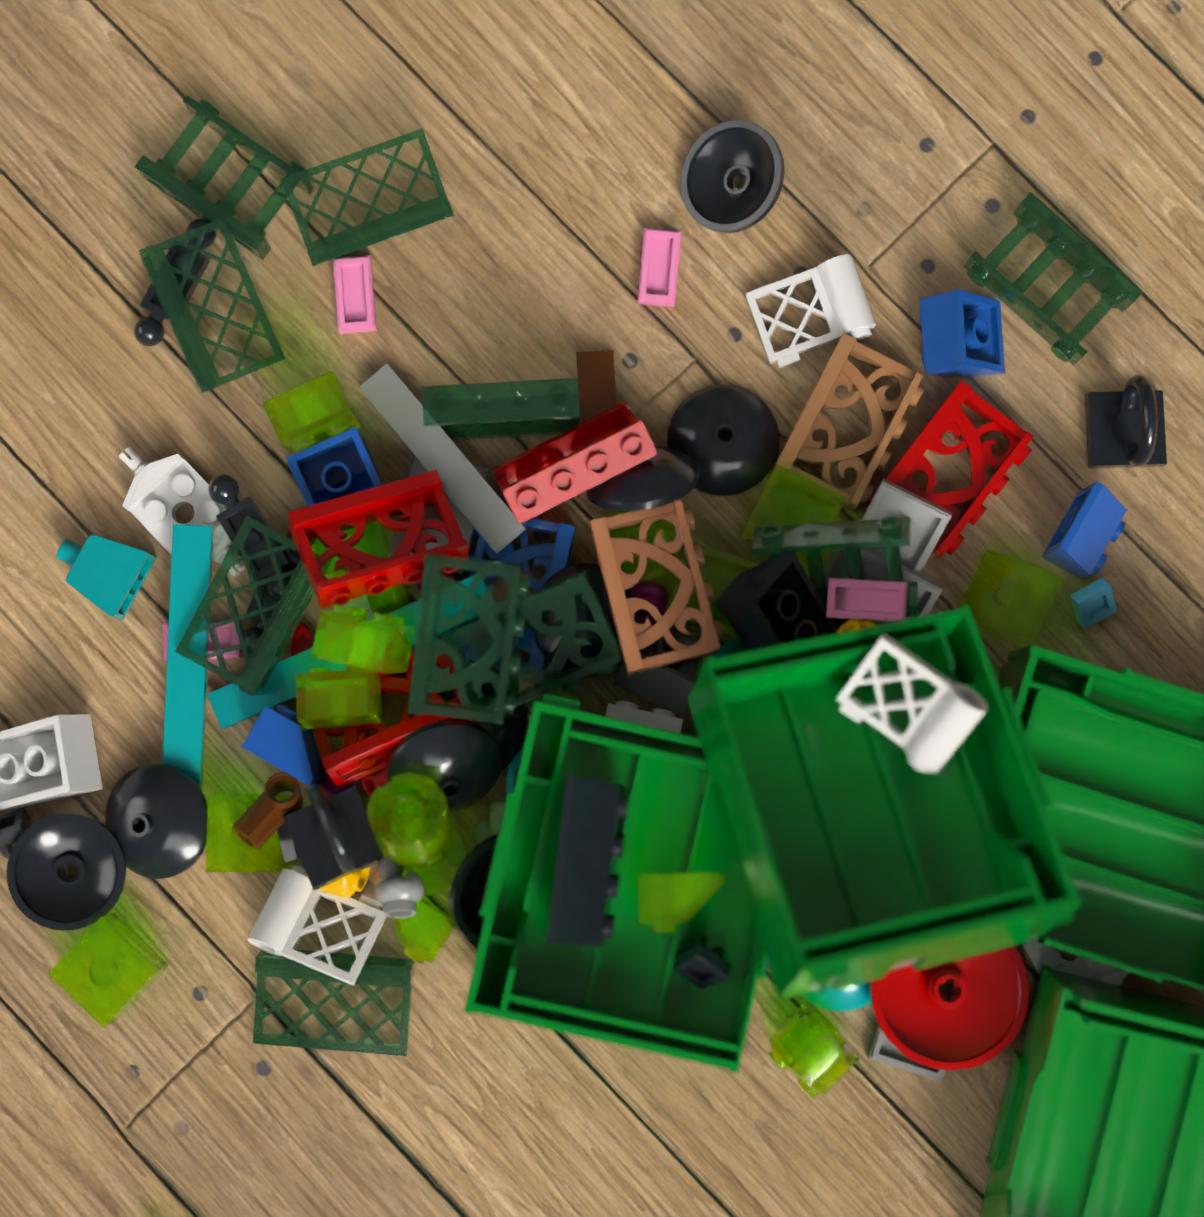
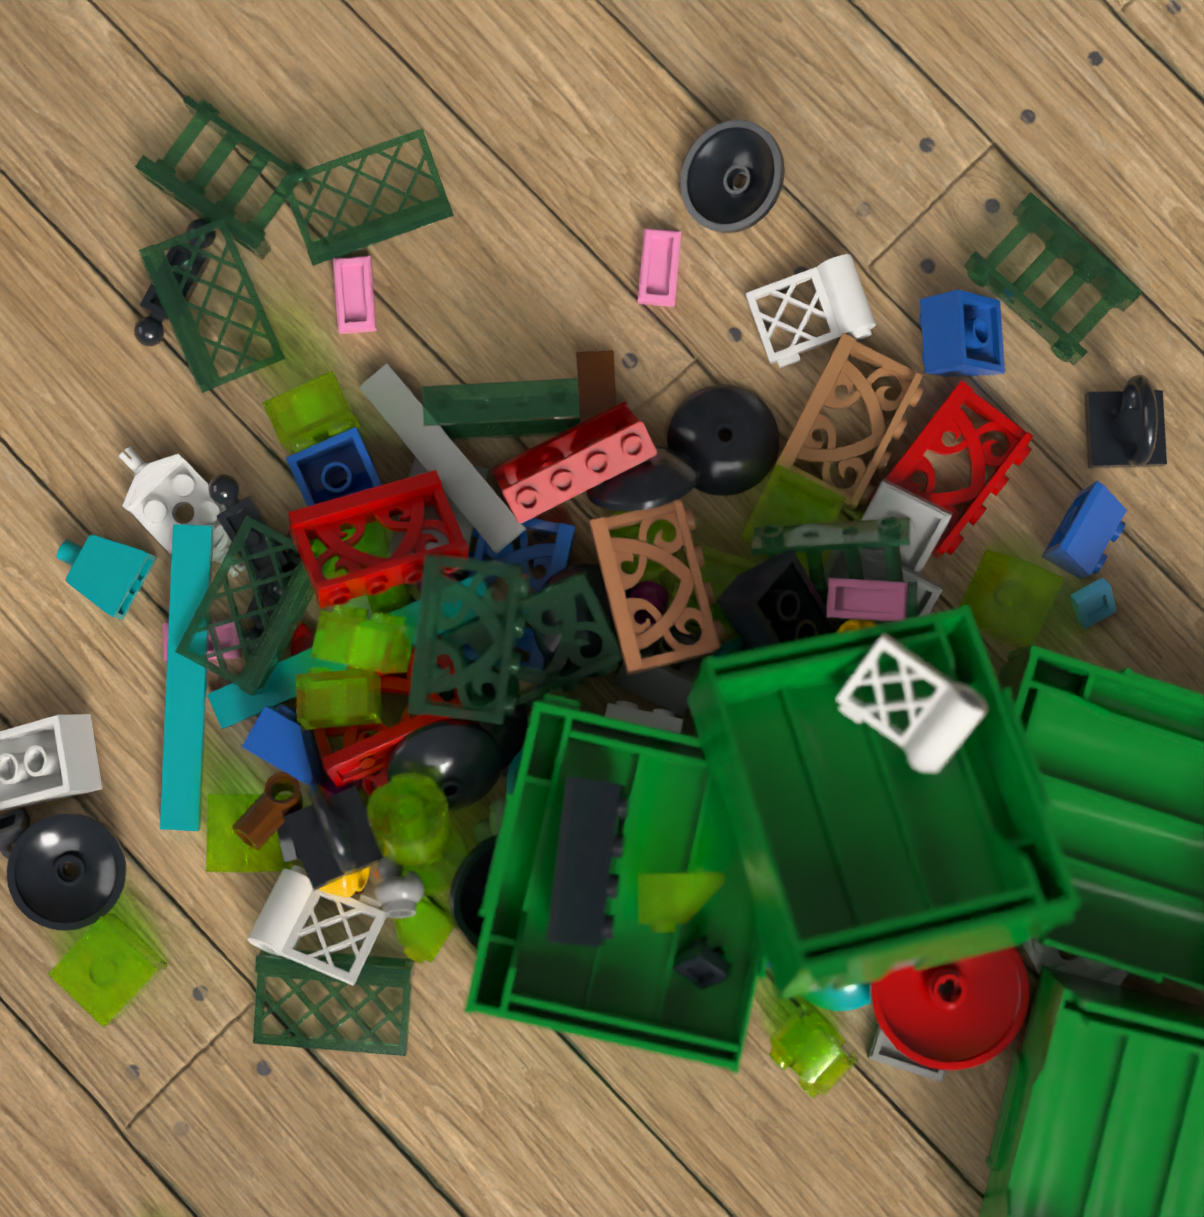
black dish [105,763,210,879] -> none

